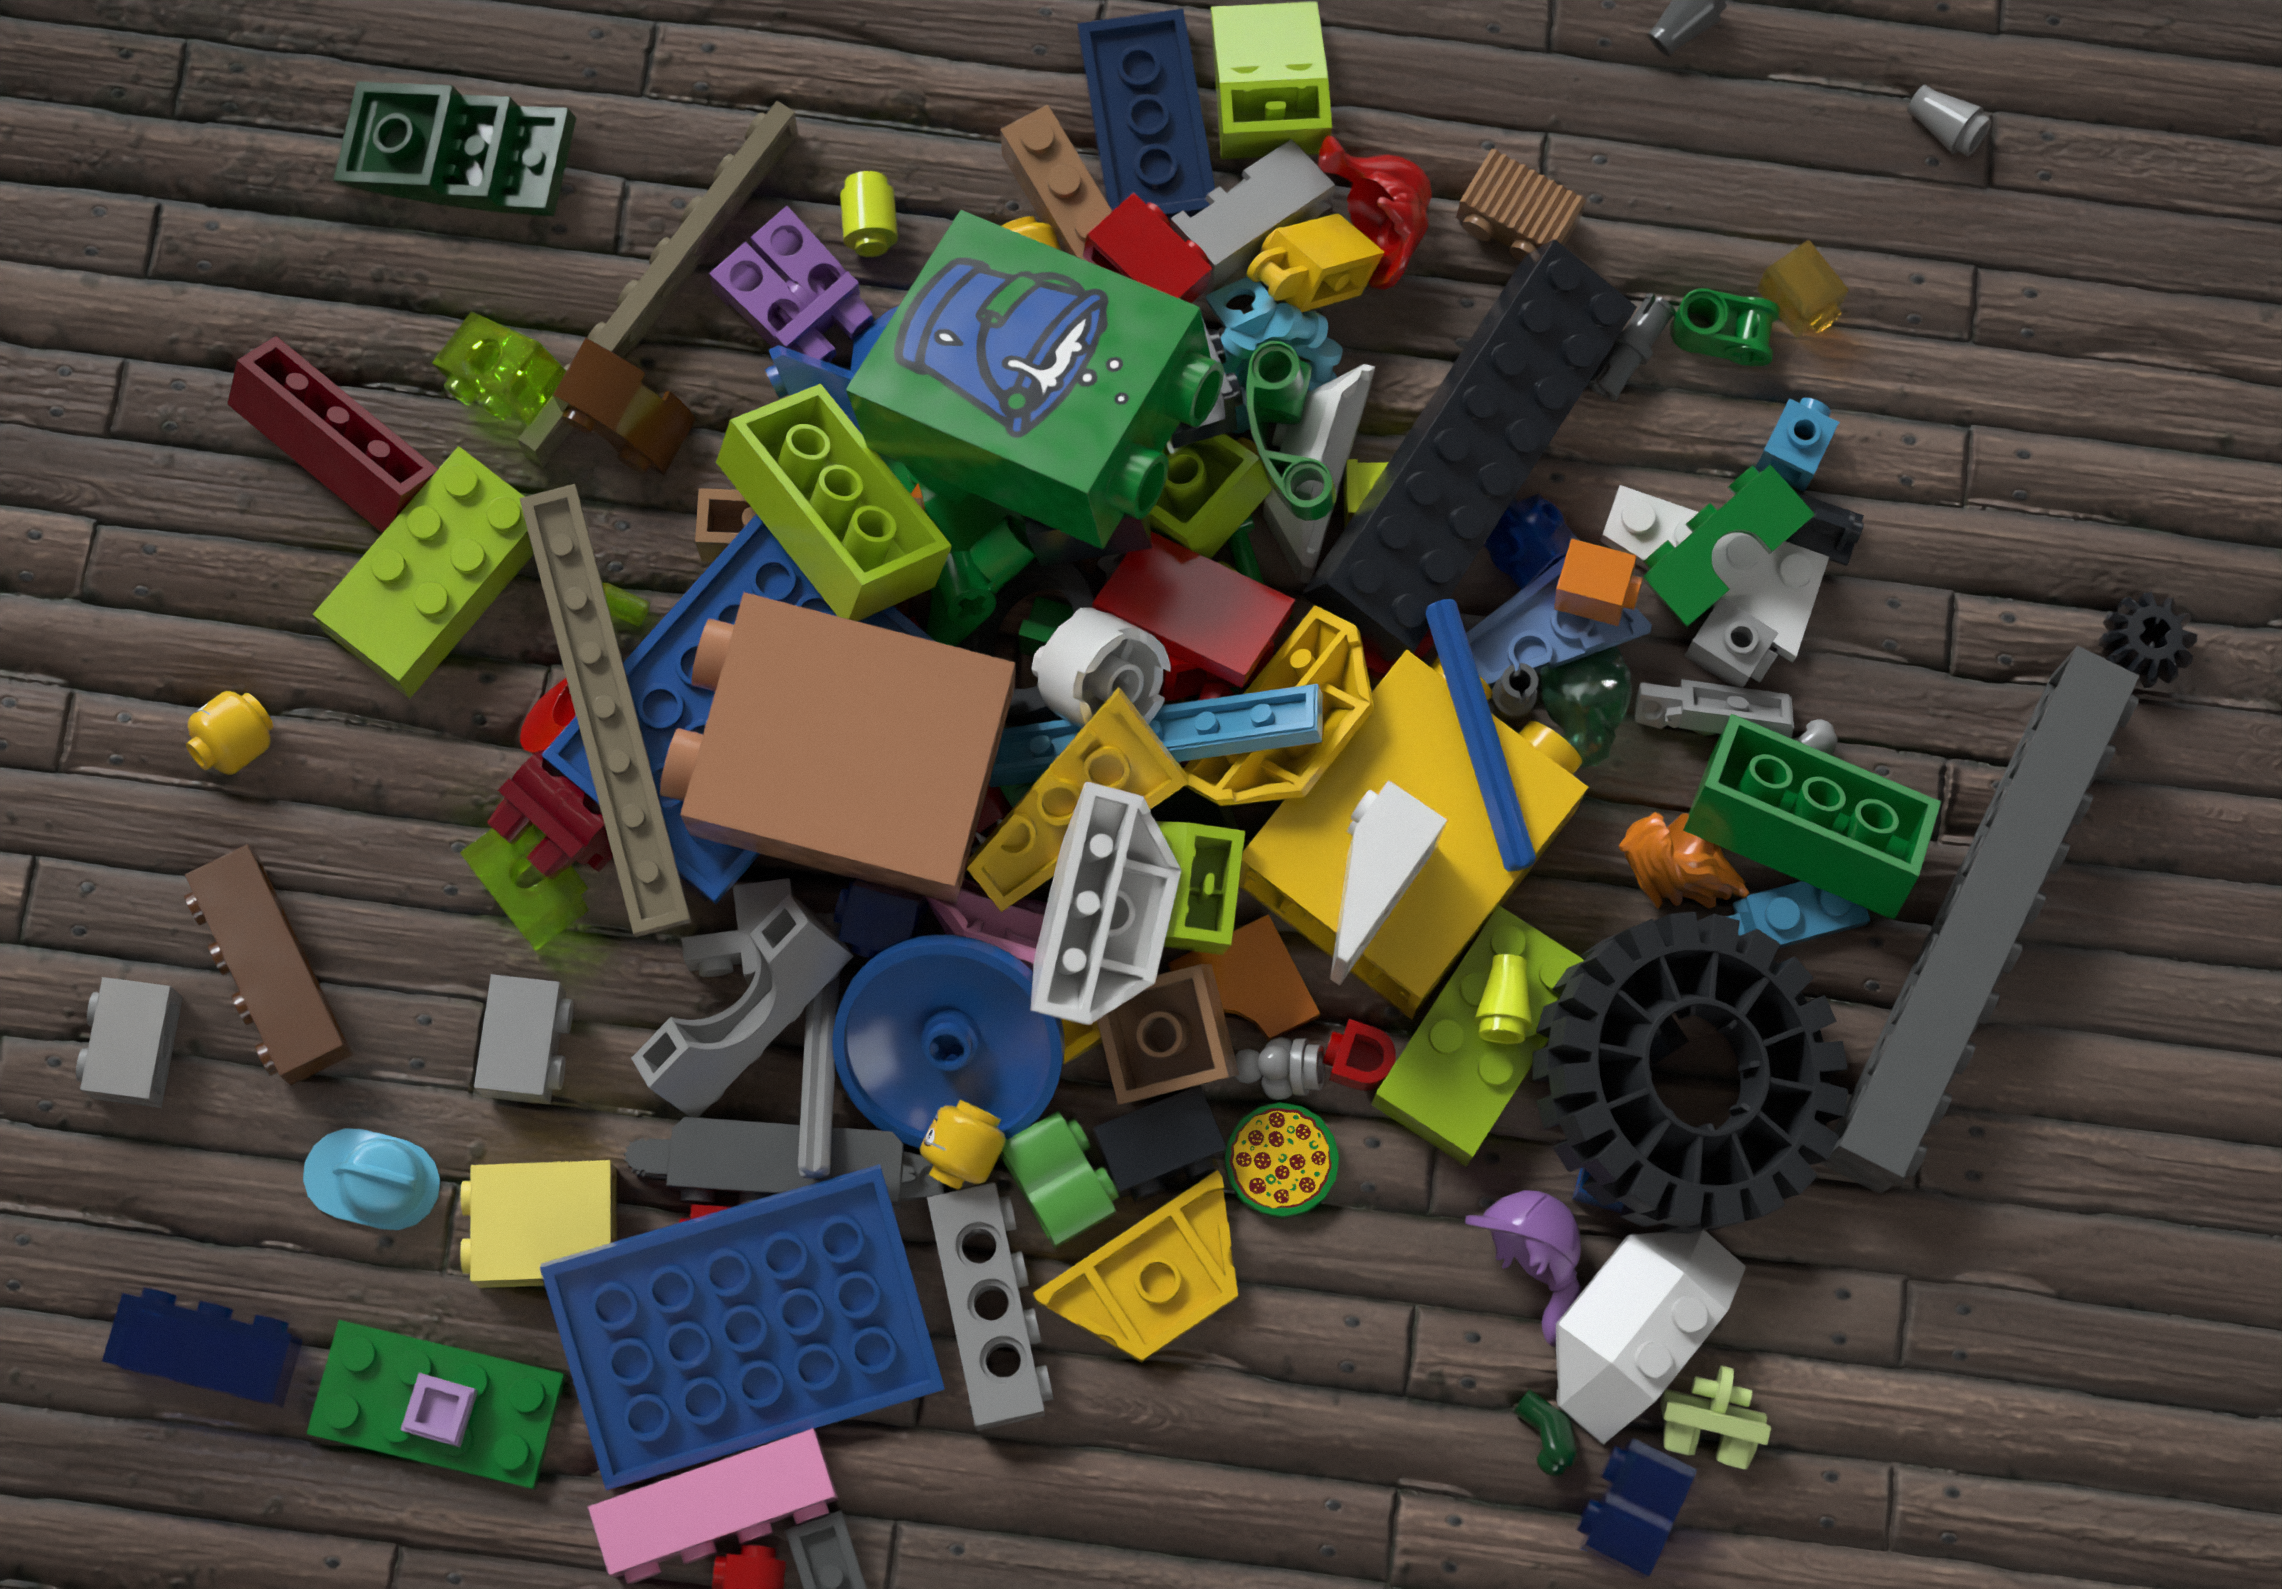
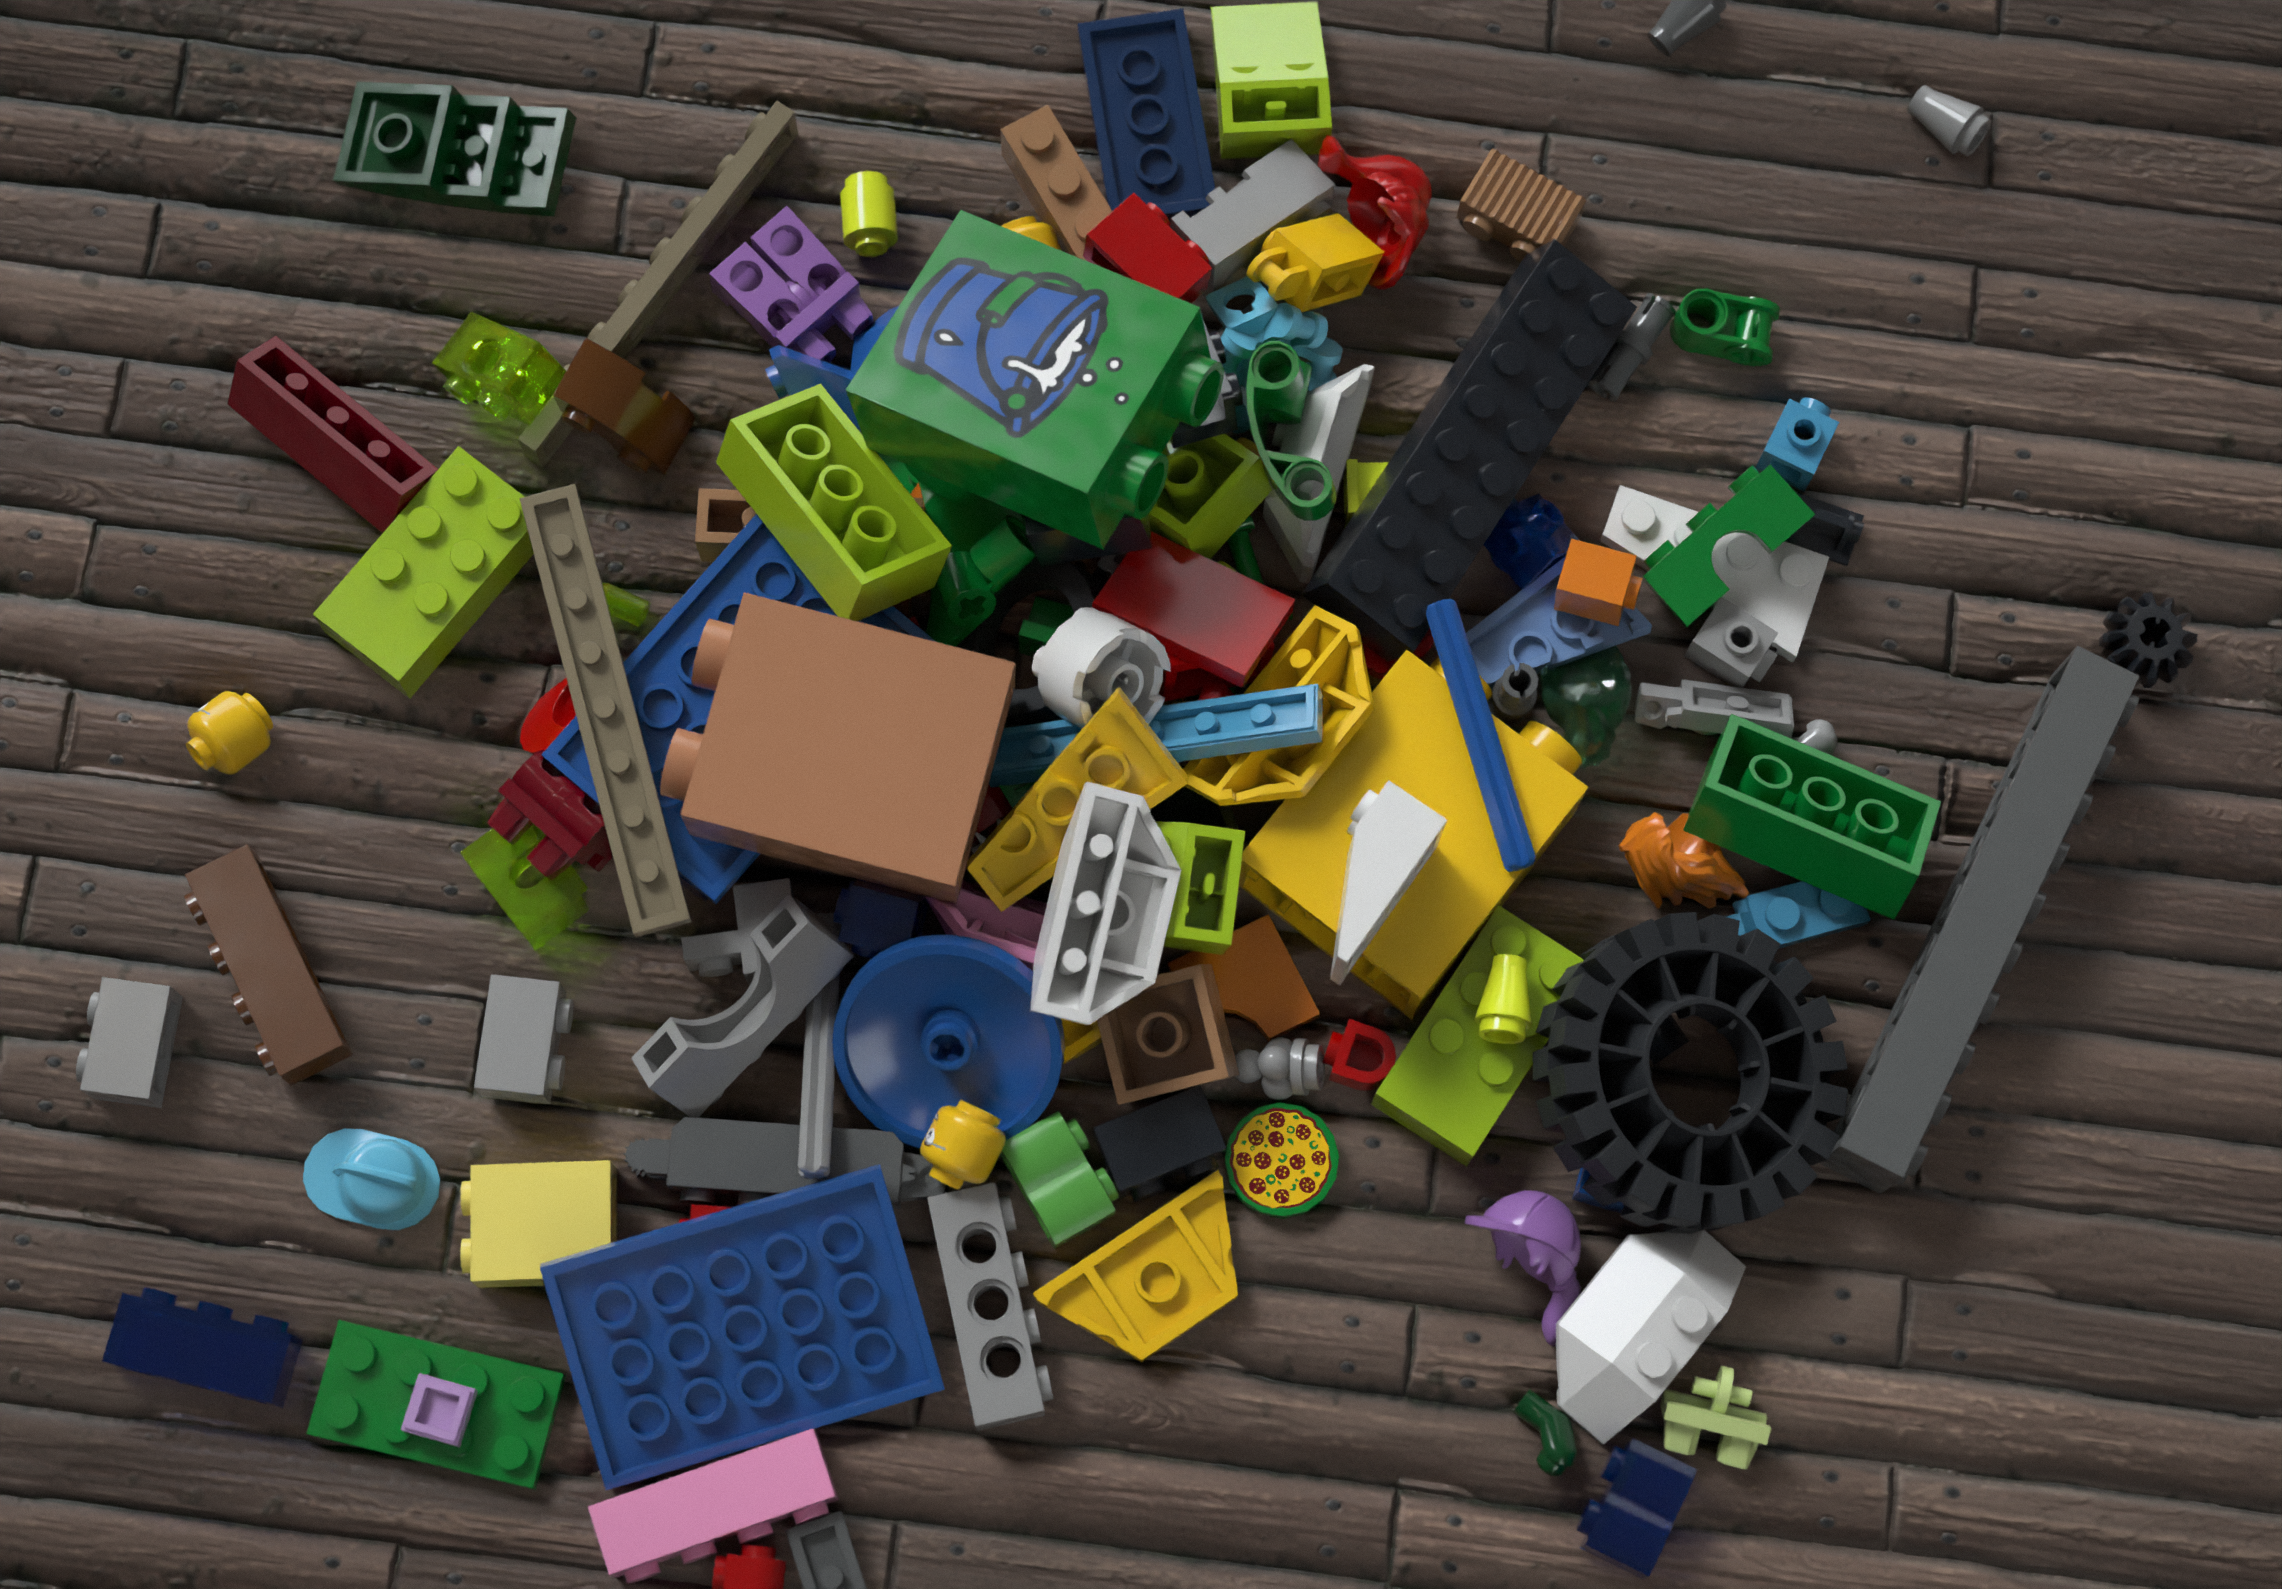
clear yellow brick [1757,239,1849,338] -> none

